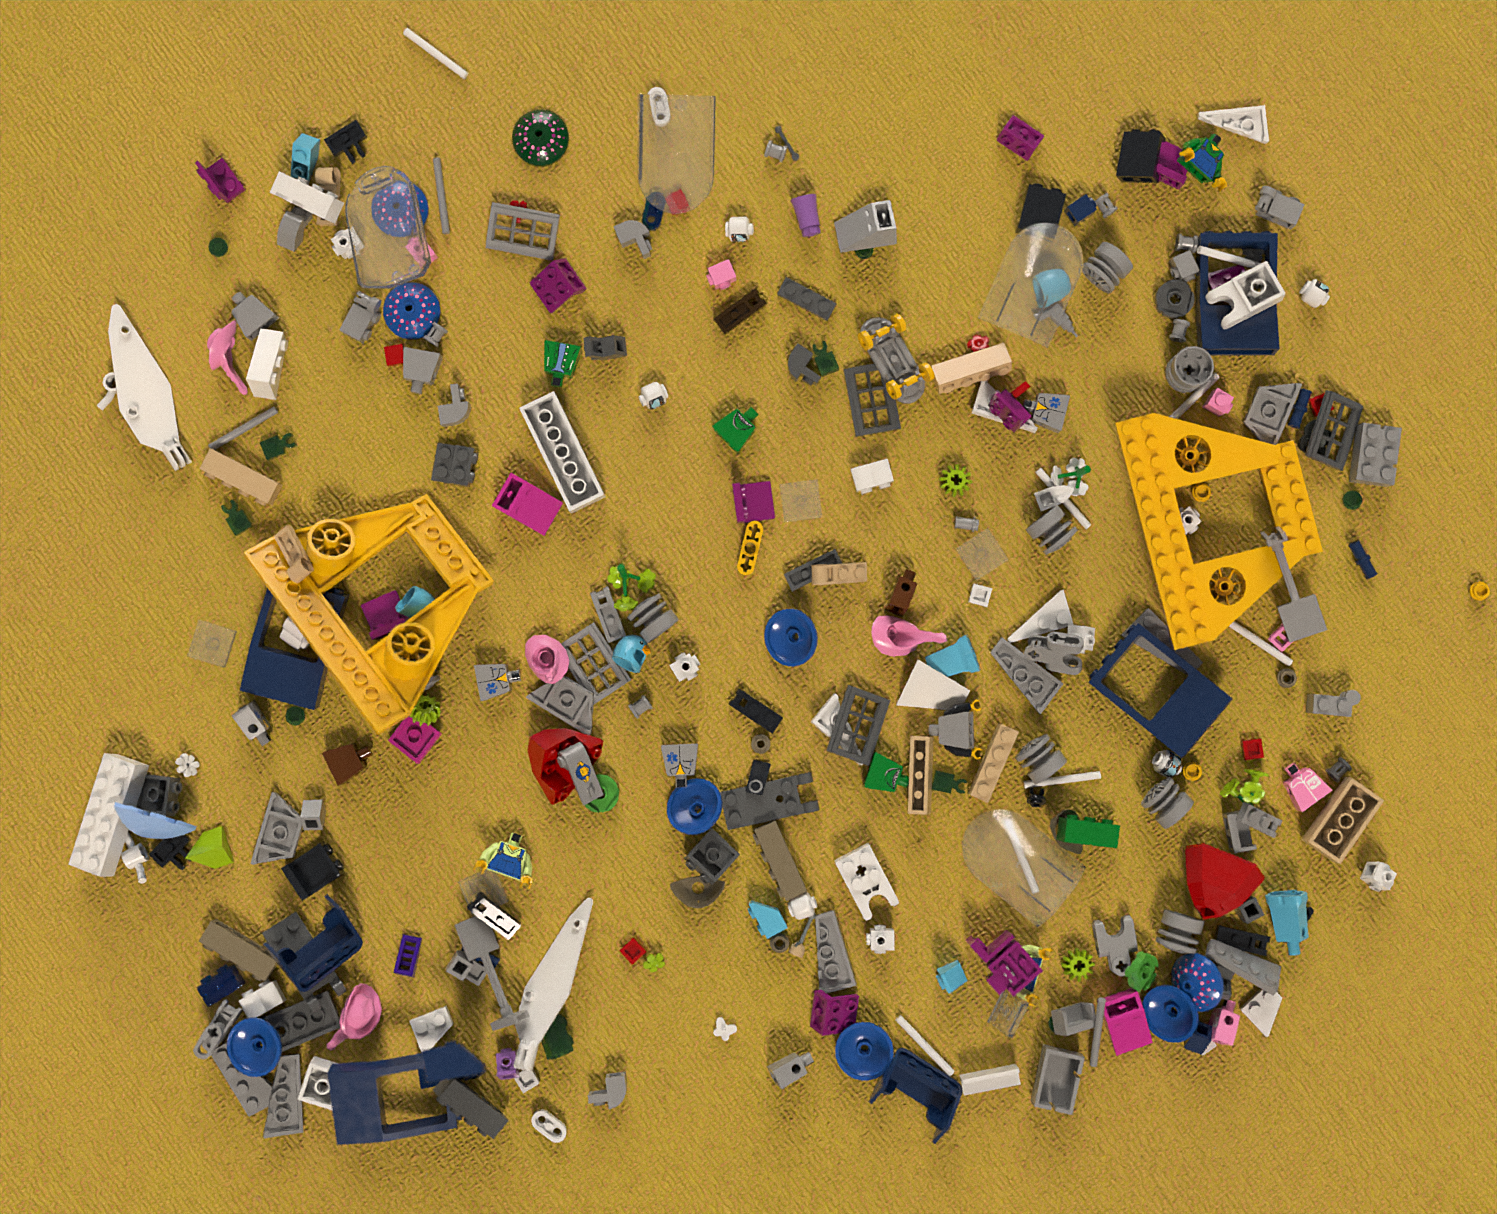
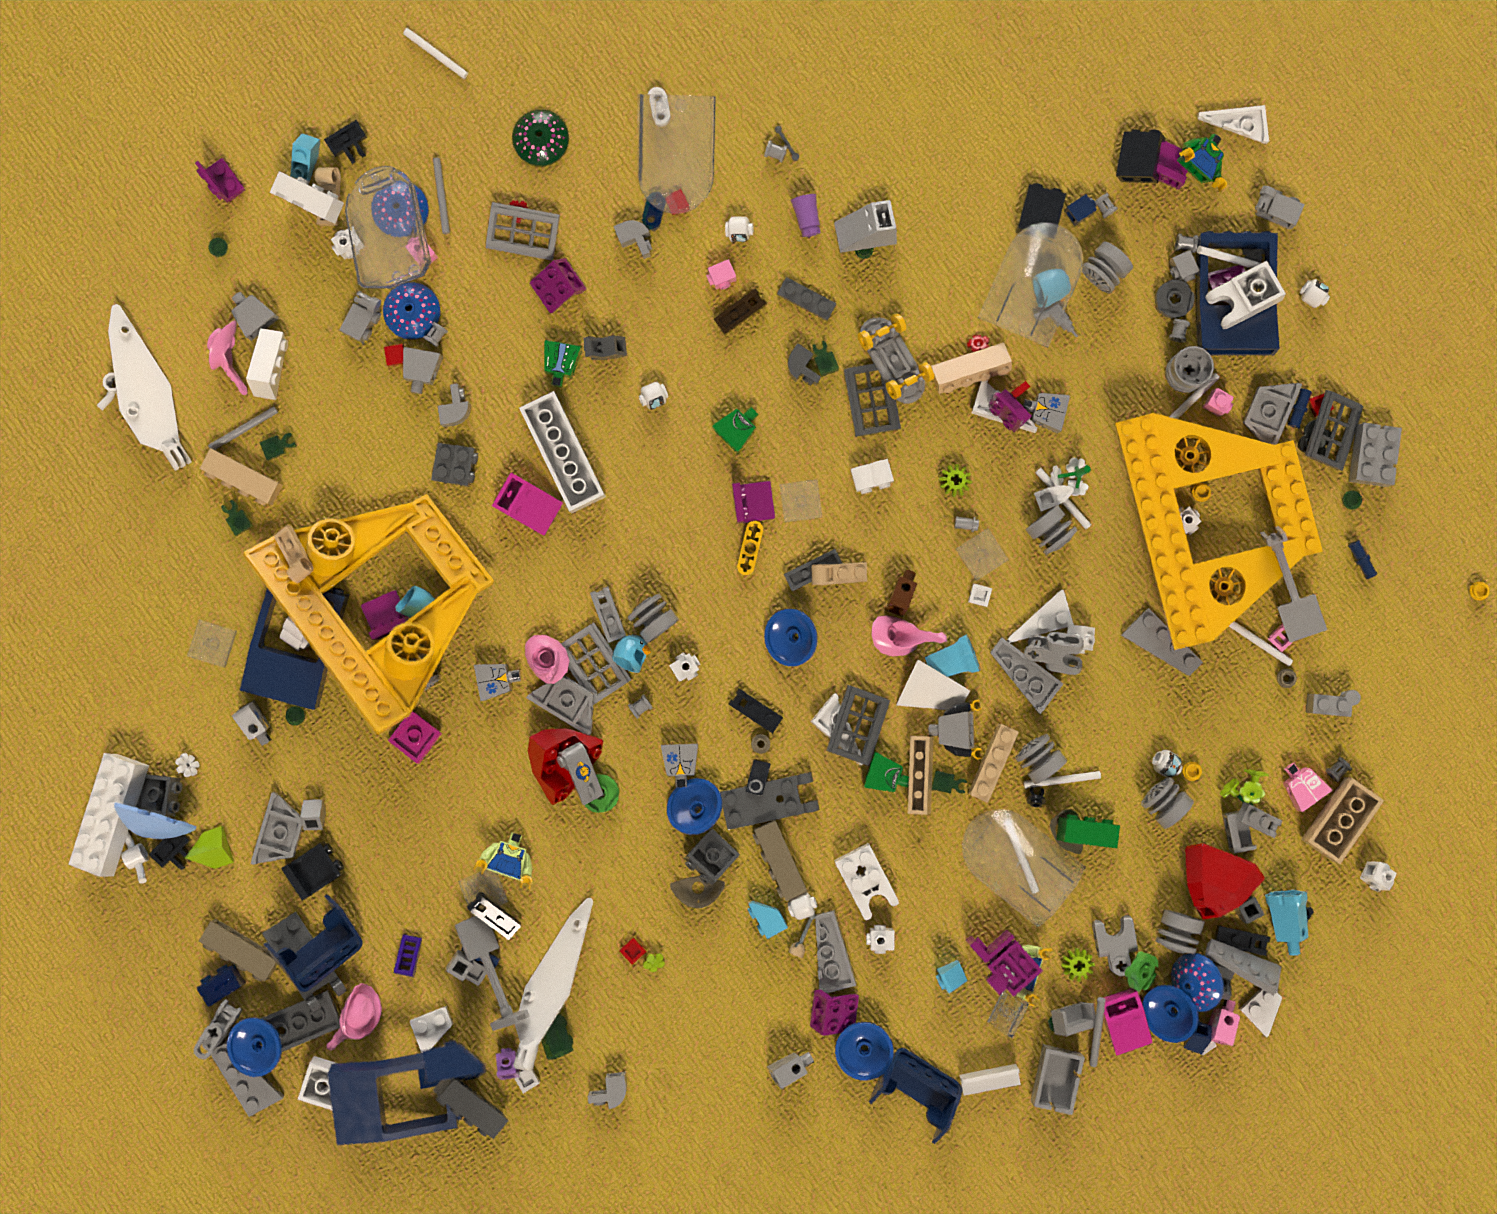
white brick [239,979,287,1018] -> none
light grey wing [263,1053,303,1138] -> none
light grey brick [277,206,313,251] -> none
reddish brown torso [322,743,373,786] -> none
lime gear [409,693,441,726] -> none
white plate [532,1109,567,1143] -> none
lime plant [607,564,656,611] -> none
white piece [713,1017,737,1041] -> none
dark tan plate [770,933,789,953] -> none
white bar [895,1015,955,1076] -> none
magenta bracket [997,115,1044,161] -> none
dark blue window [1088,623,1233,758] -> none
red tile [1241,738,1264,760] -> none

